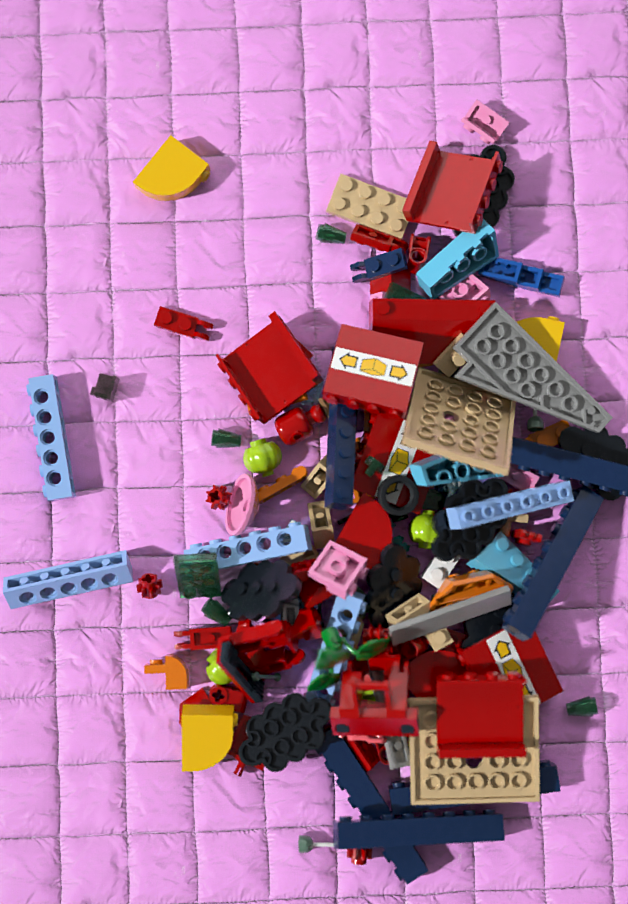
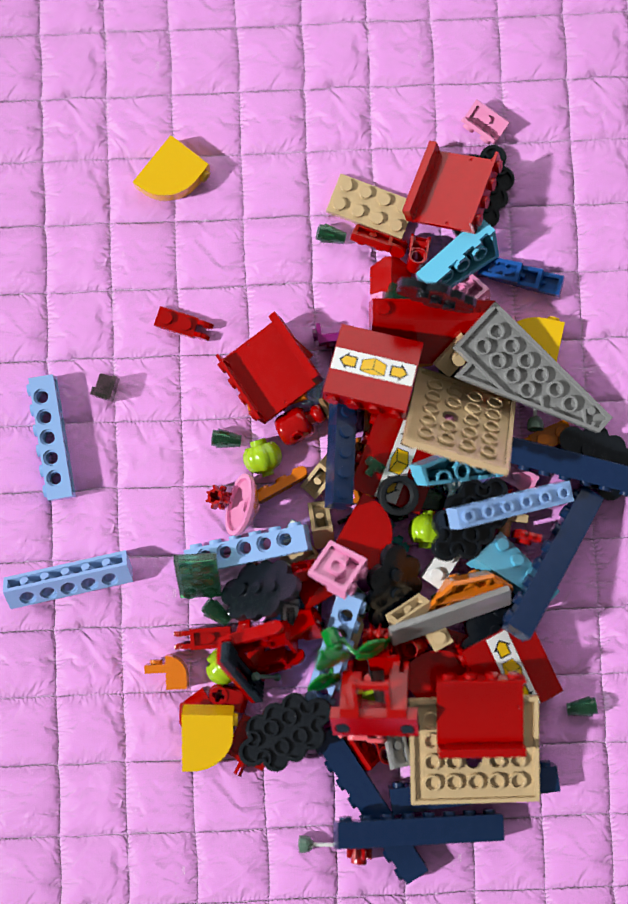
red gear [136,573,163,599] -> none
dark blue hinge [350,248,408,283] -> none
none -> magenta bracket [312,323,339,348]
none -> plate [396,278,477,313]

